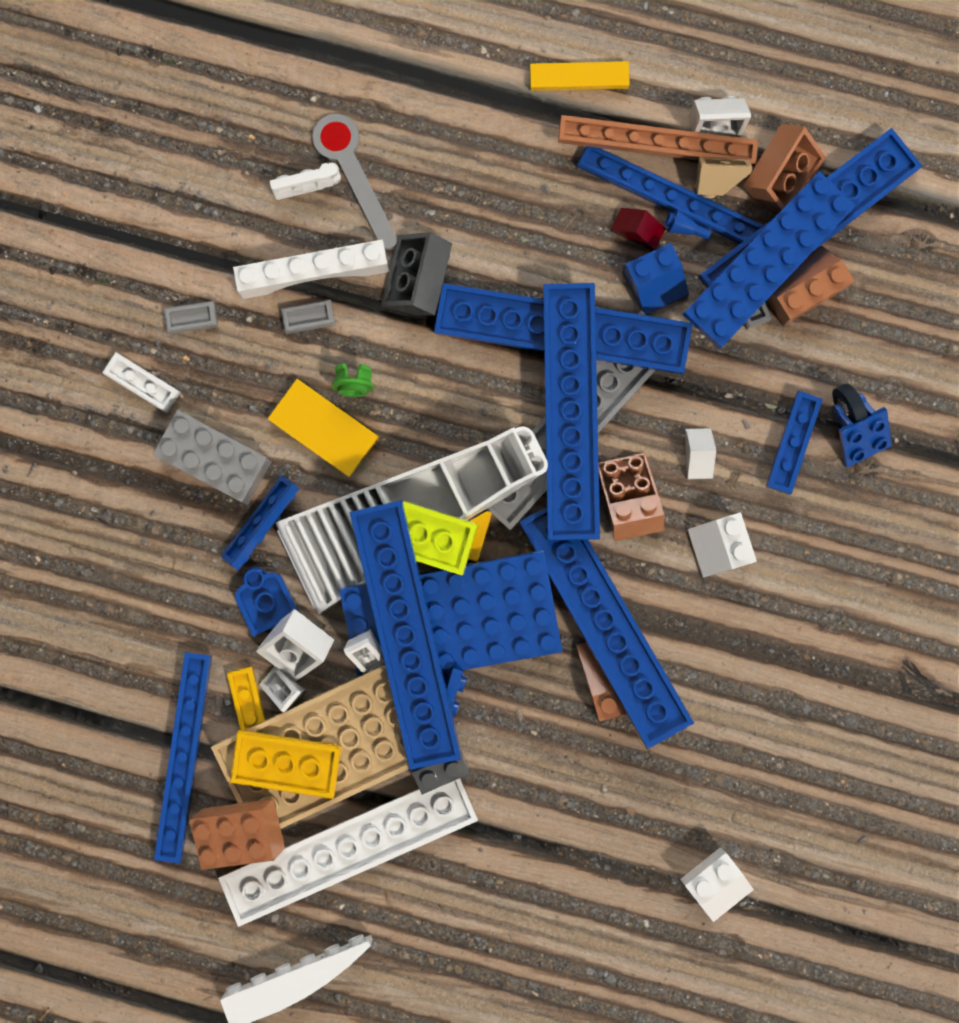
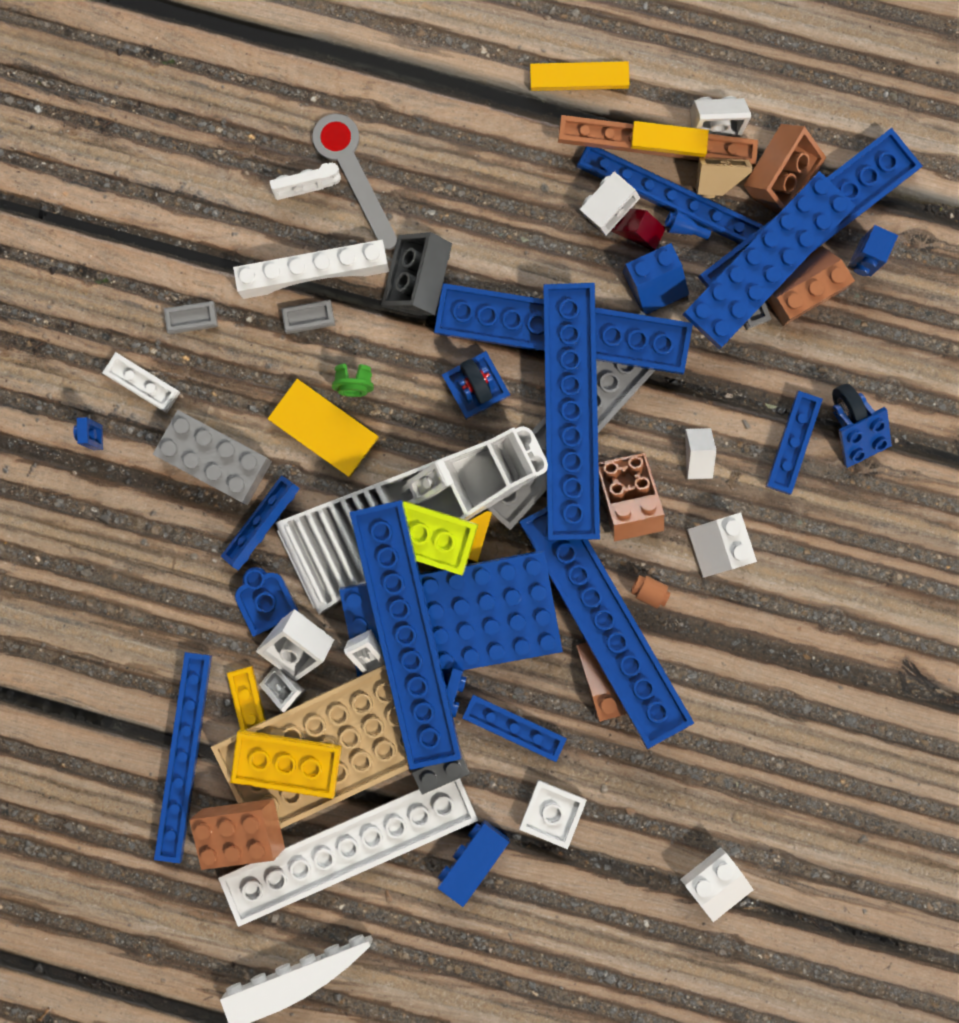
none -> blue plate [73,417,103,451]
none -> white hinge [399,460,454,505]
none -> blue brick [437,820,510,907]
none -> blue plate [442,351,510,420]
none -> blue plate [462,694,567,762]
none -> white plate [519,780,587,849]
none -> white brick [580,171,640,235]
none -> nougat brick [630,575,671,609]
none -> yellow tile [631,121,709,157]
none -> blue brick [848,225,898,277]

